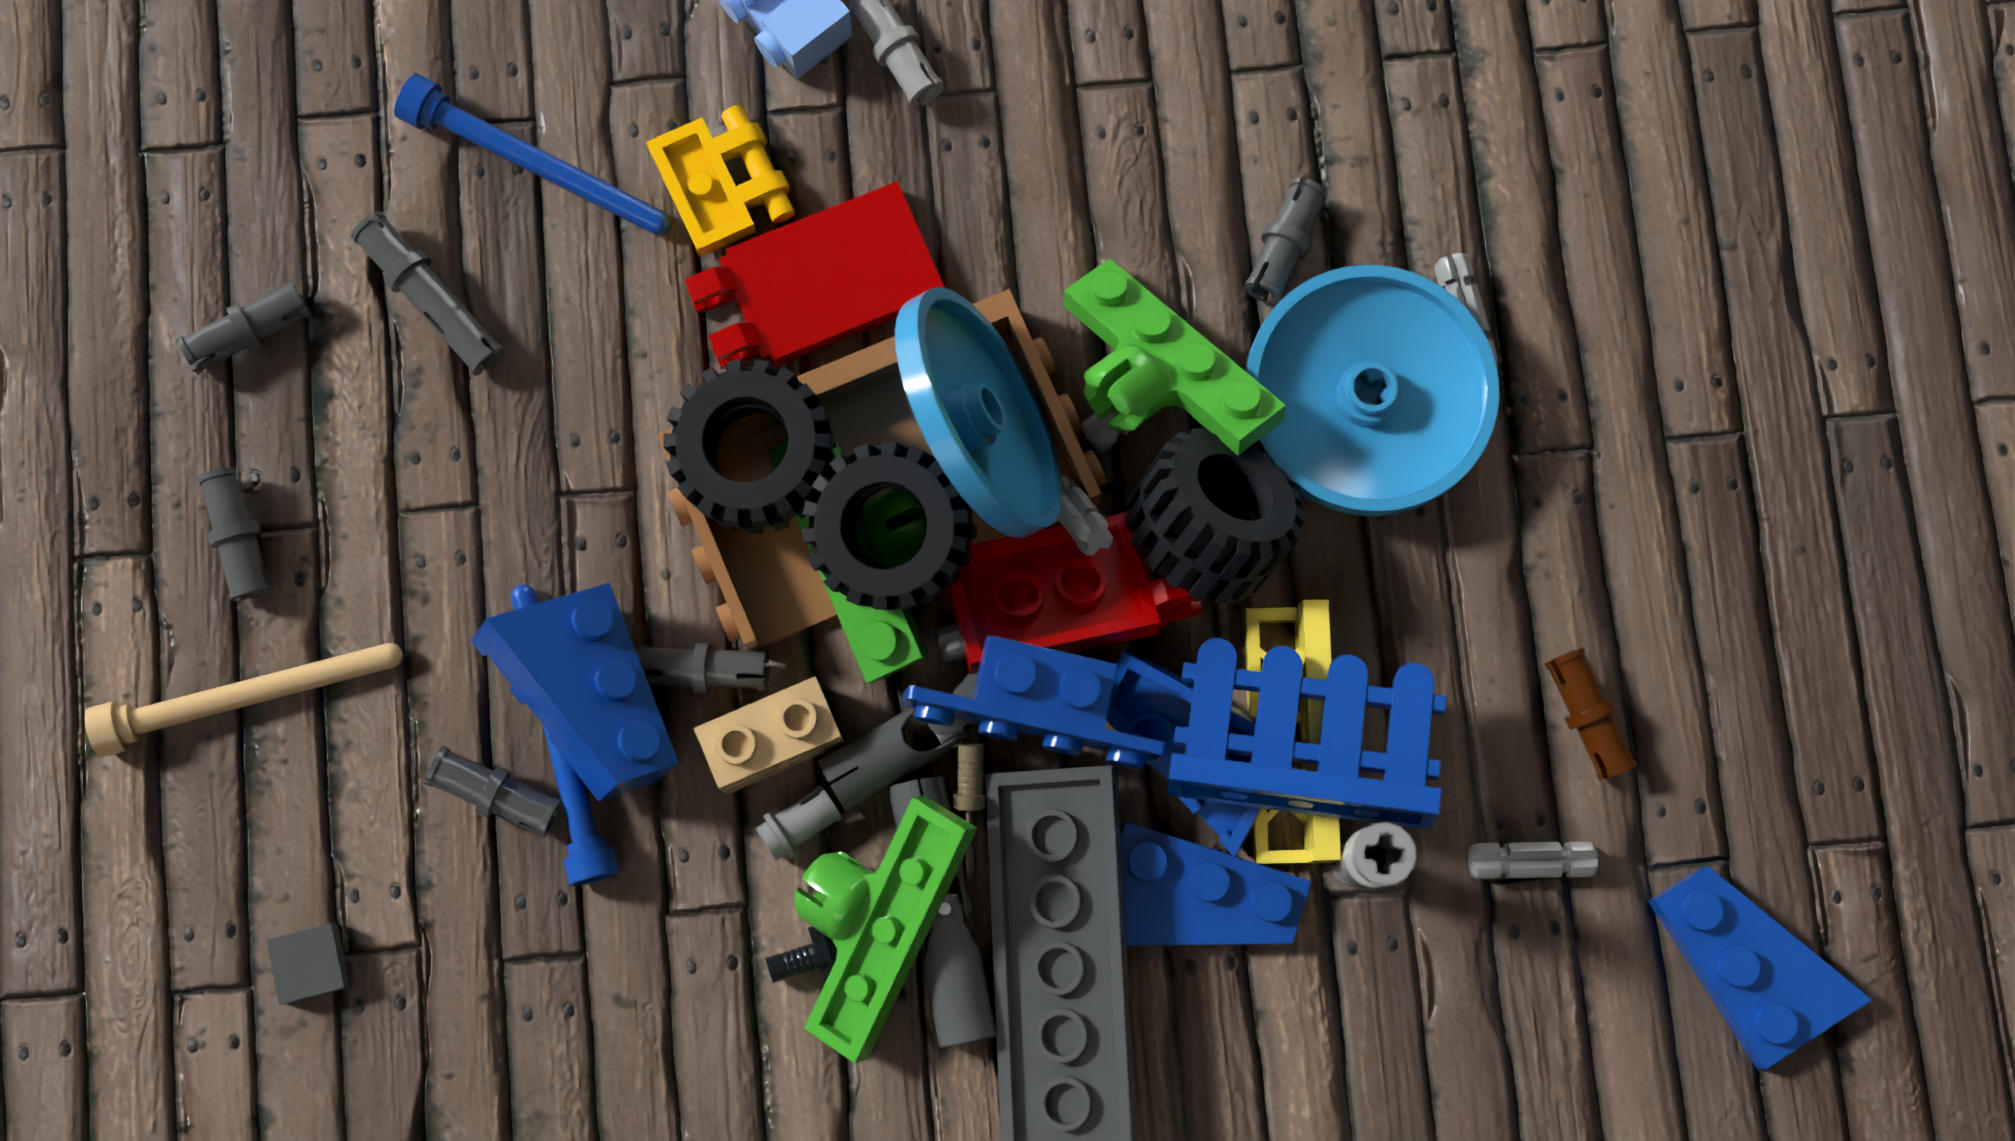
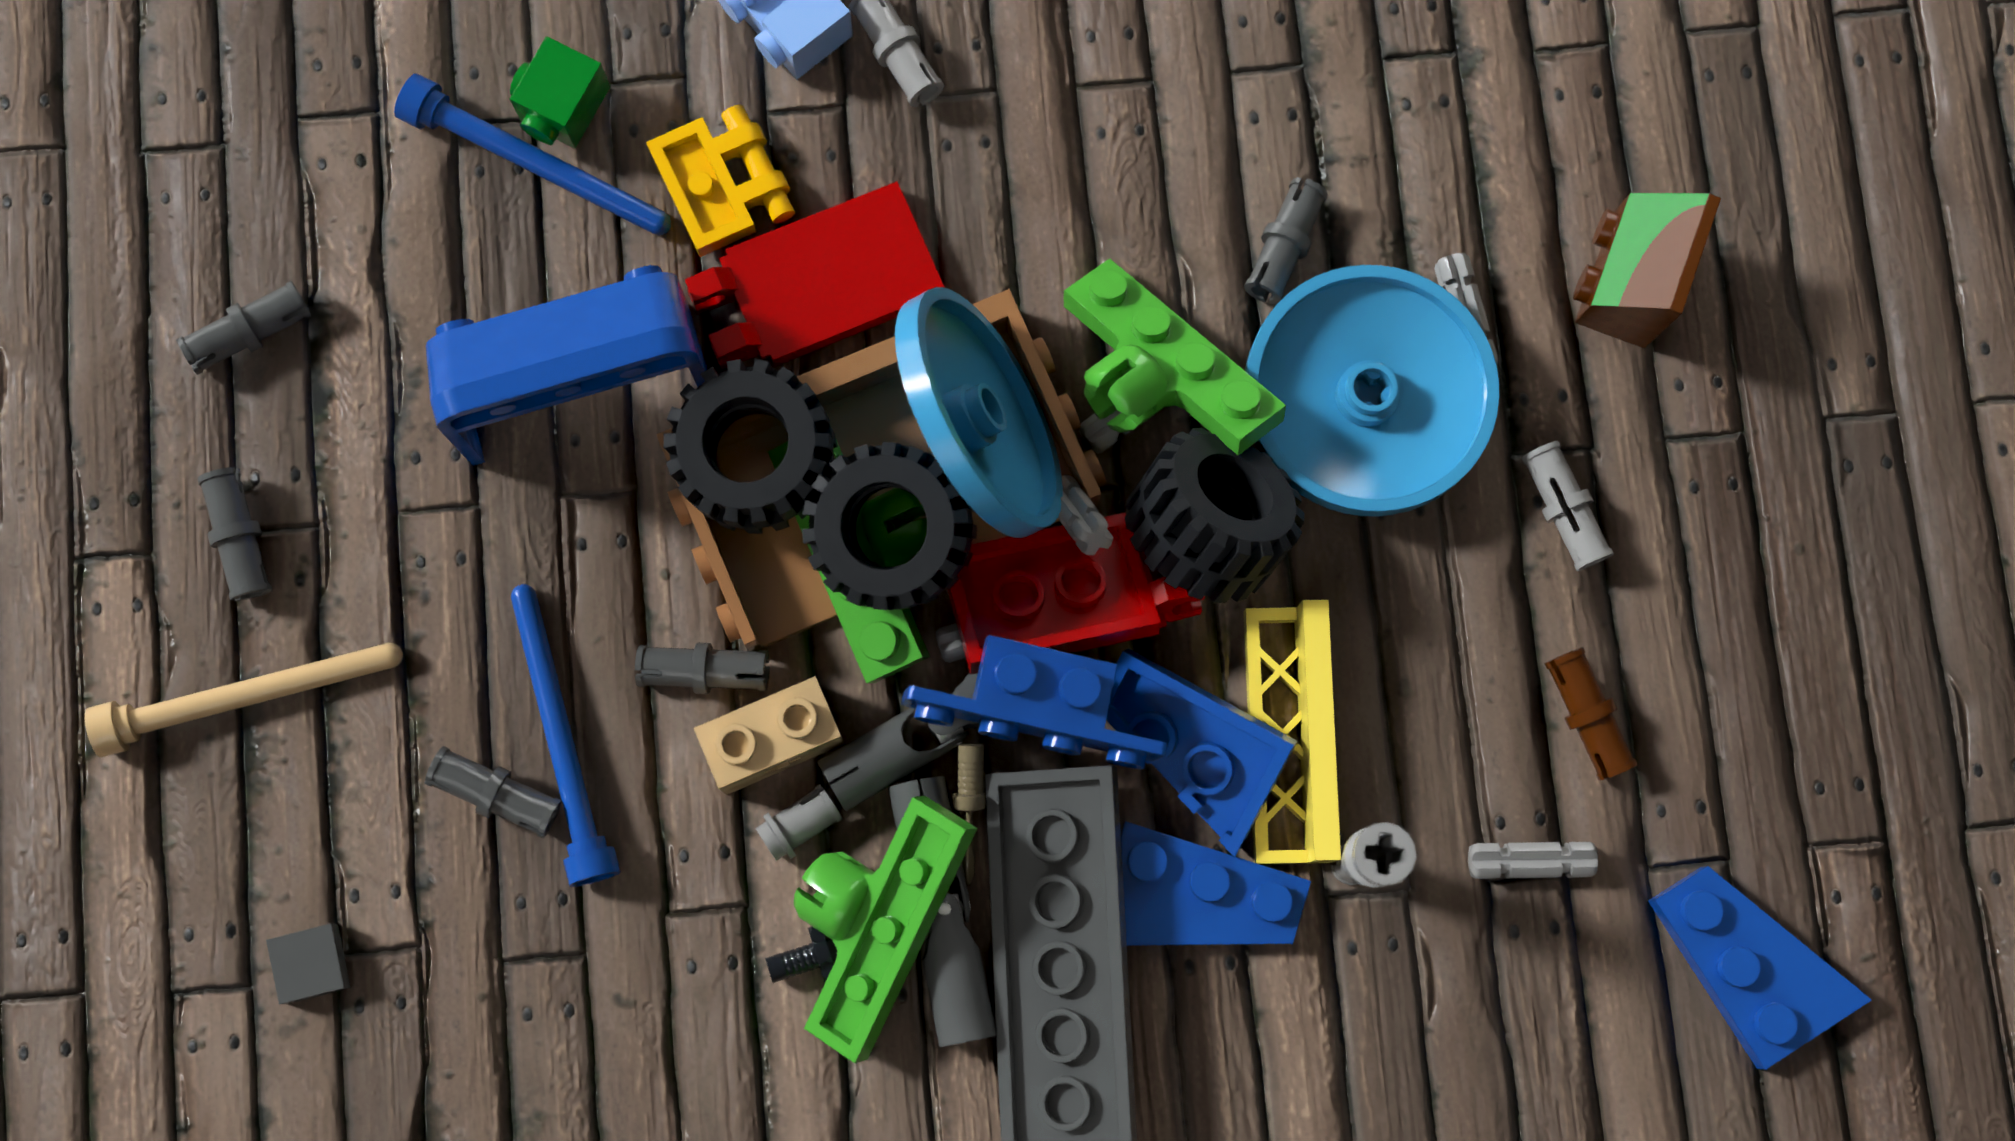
dark grey pin [351,211,505,376] -> none
blue wedge [471,583,679,802] -> none
blue fence [1167,638,1446,830] -> none
none -> blue windscreen [426,265,707,466]
none -> green brick [510,36,611,149]
none -> light grey pin [1521,441,1614,571]
none -> reddish brown slope [1573,193,1721,349]

